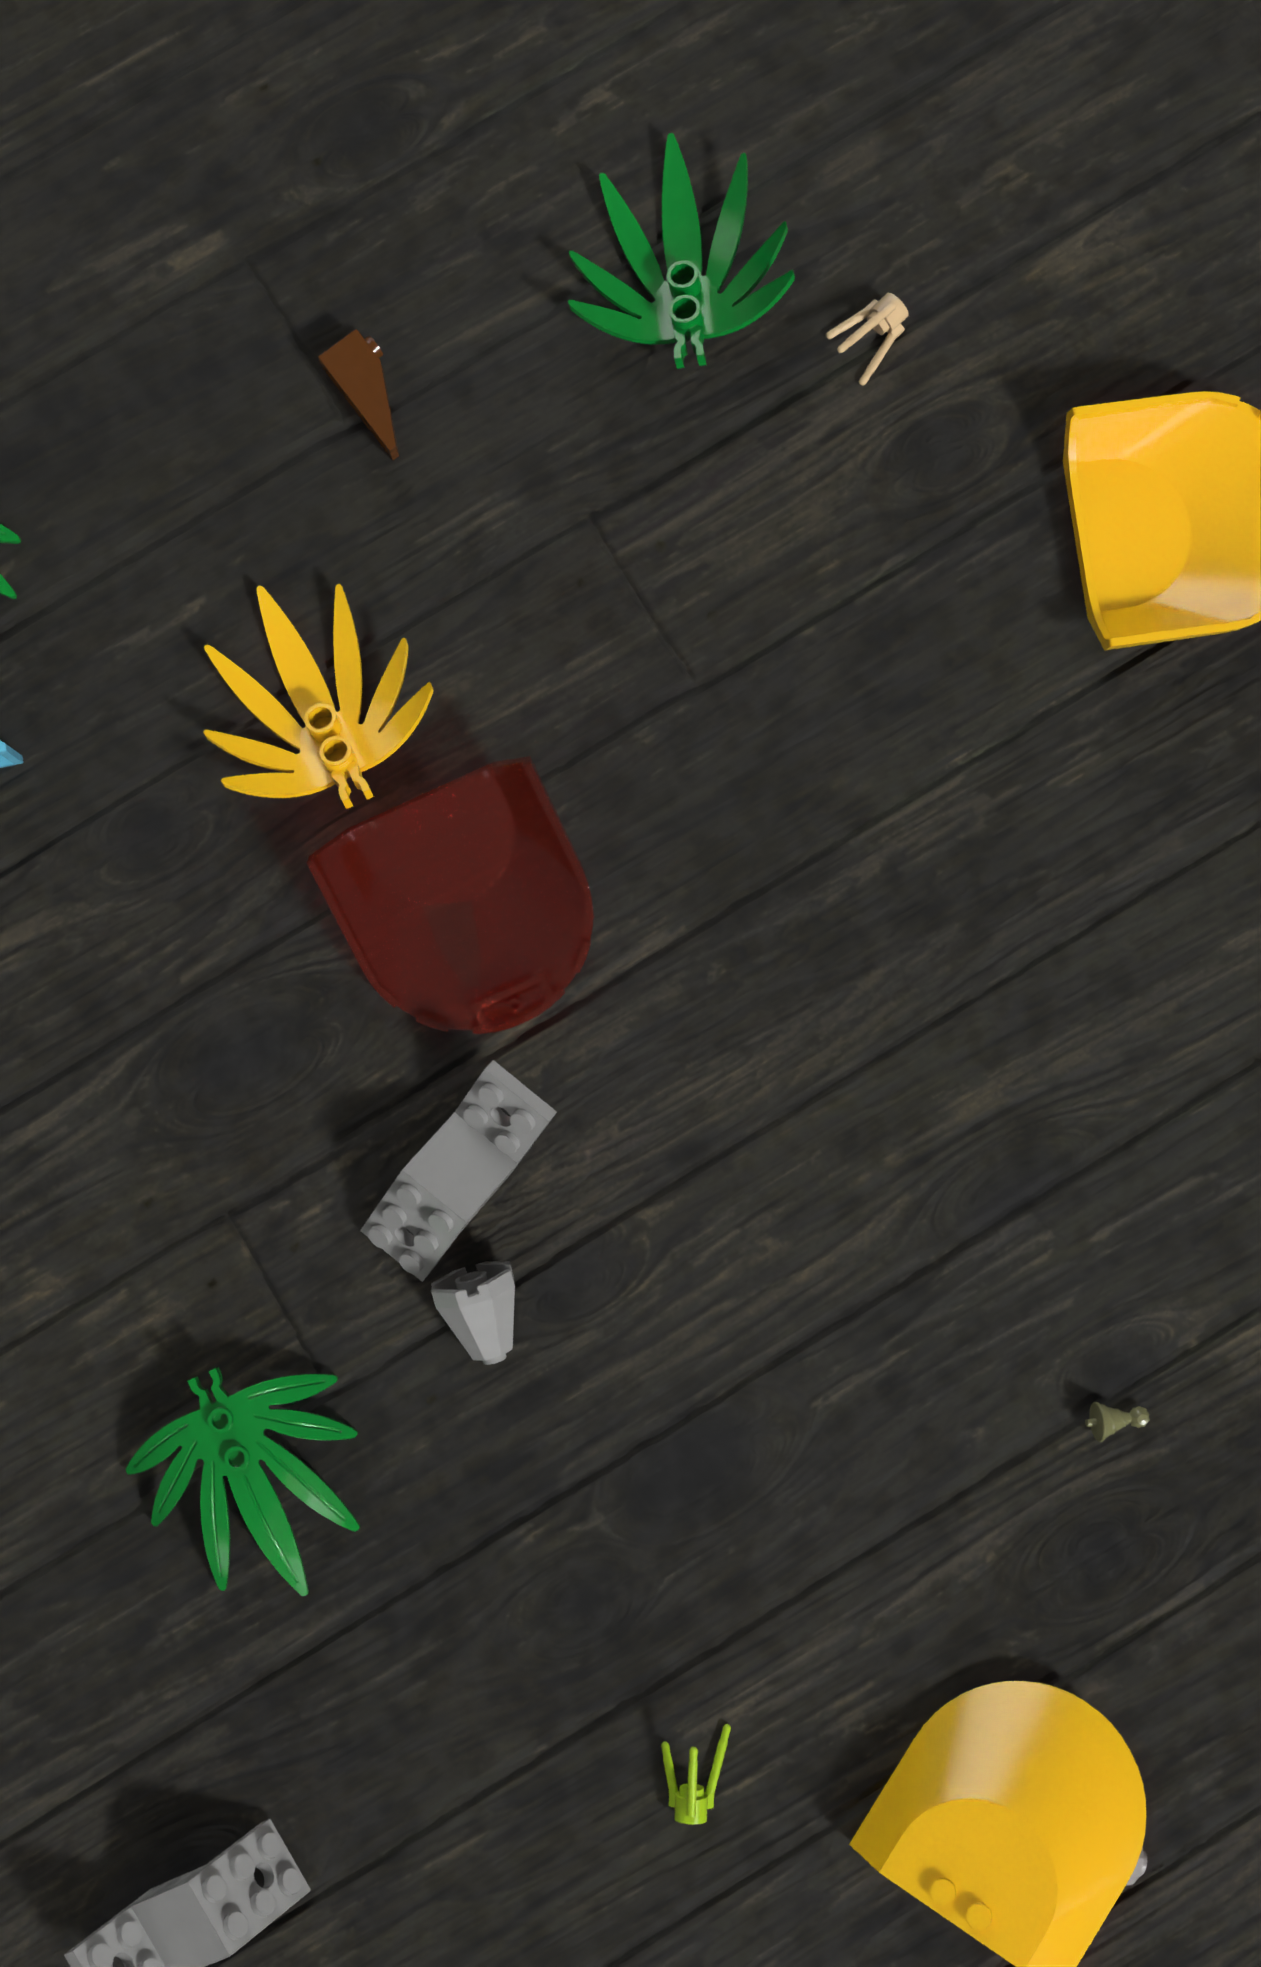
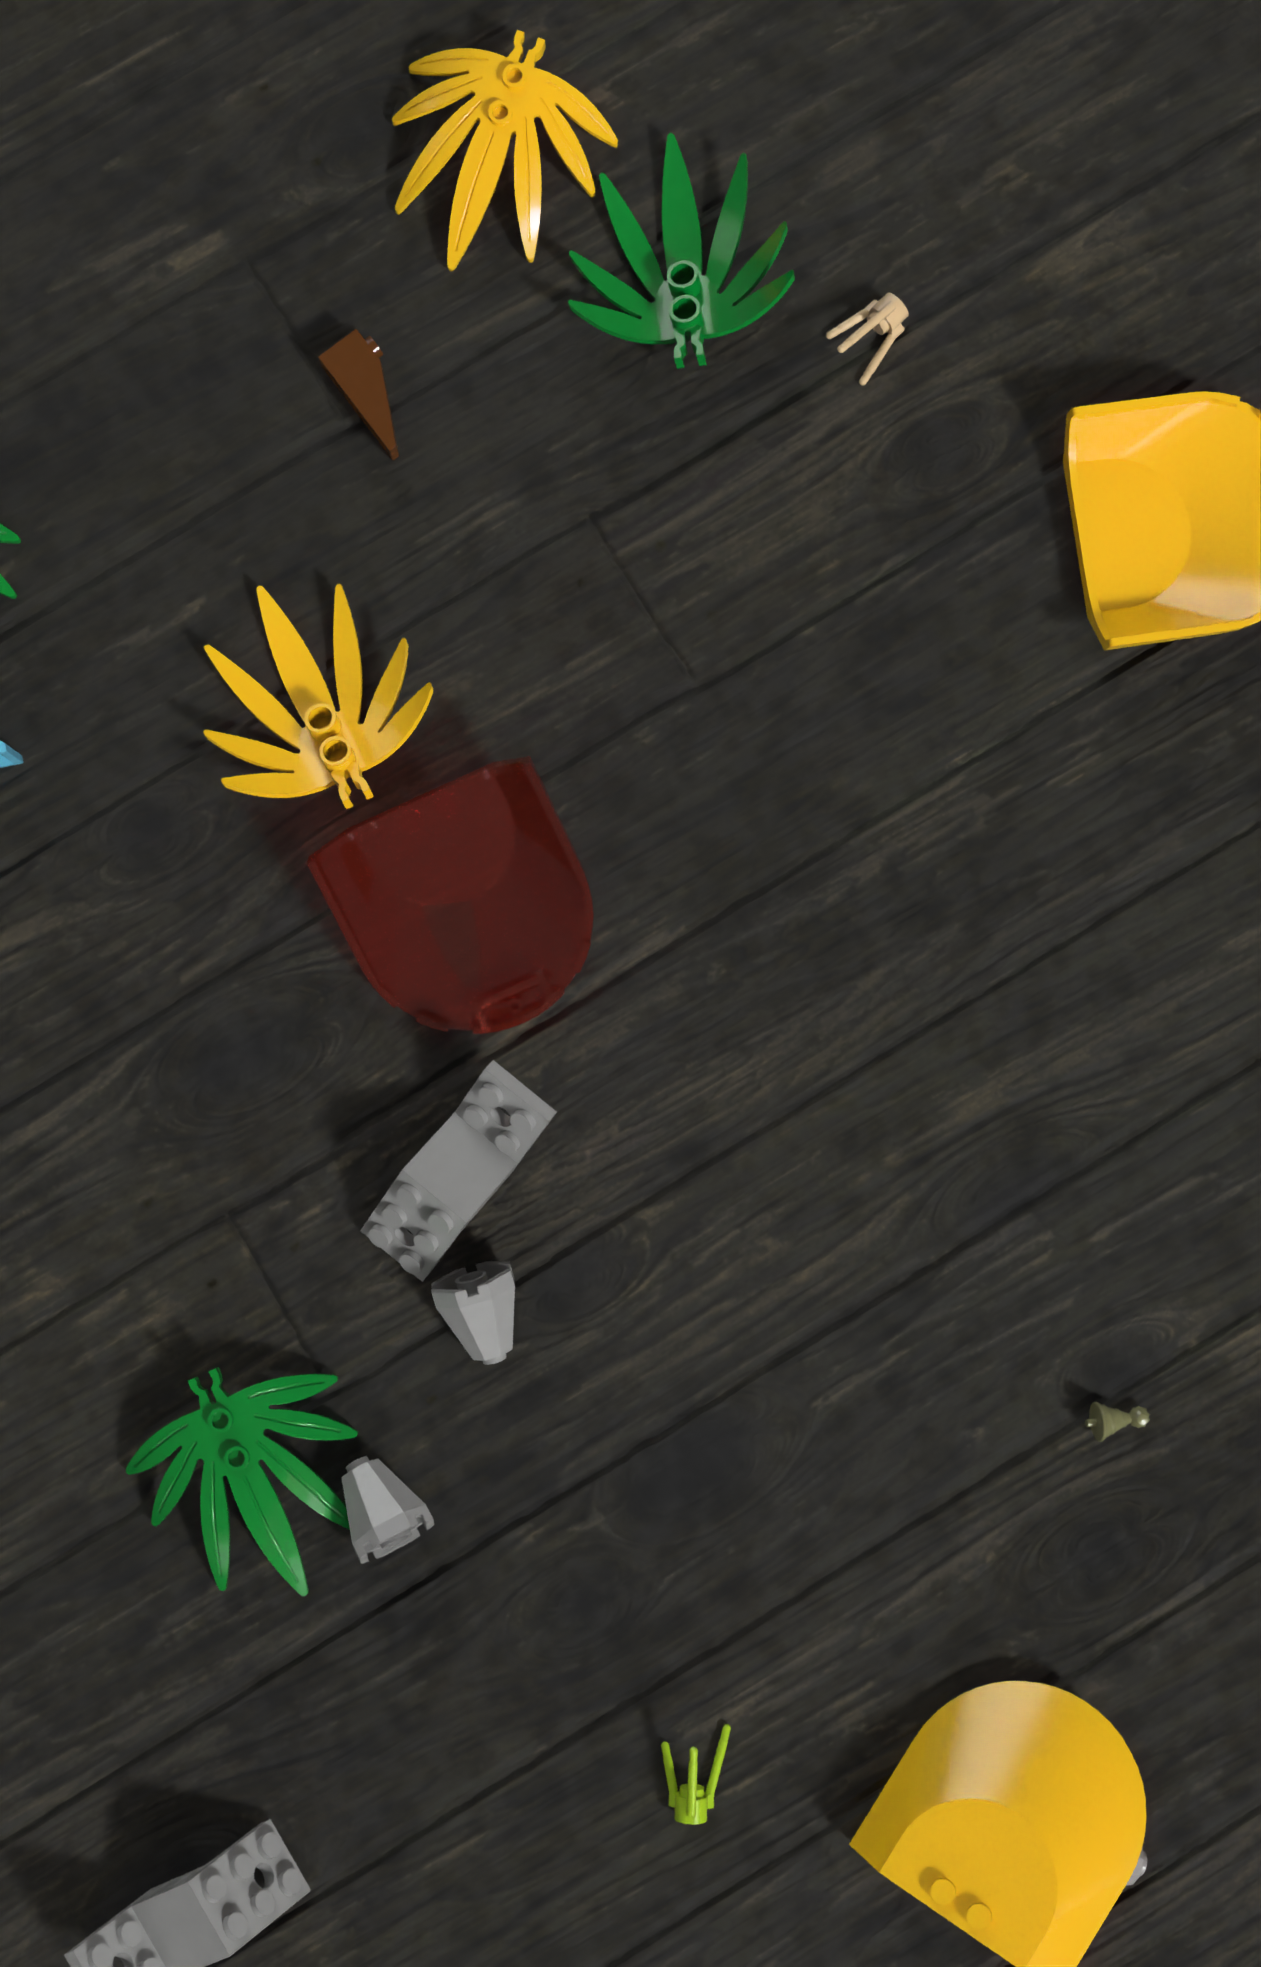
none -> light grey cone [341,1456,434,1564]
none -> yellow plant [392,30,618,271]

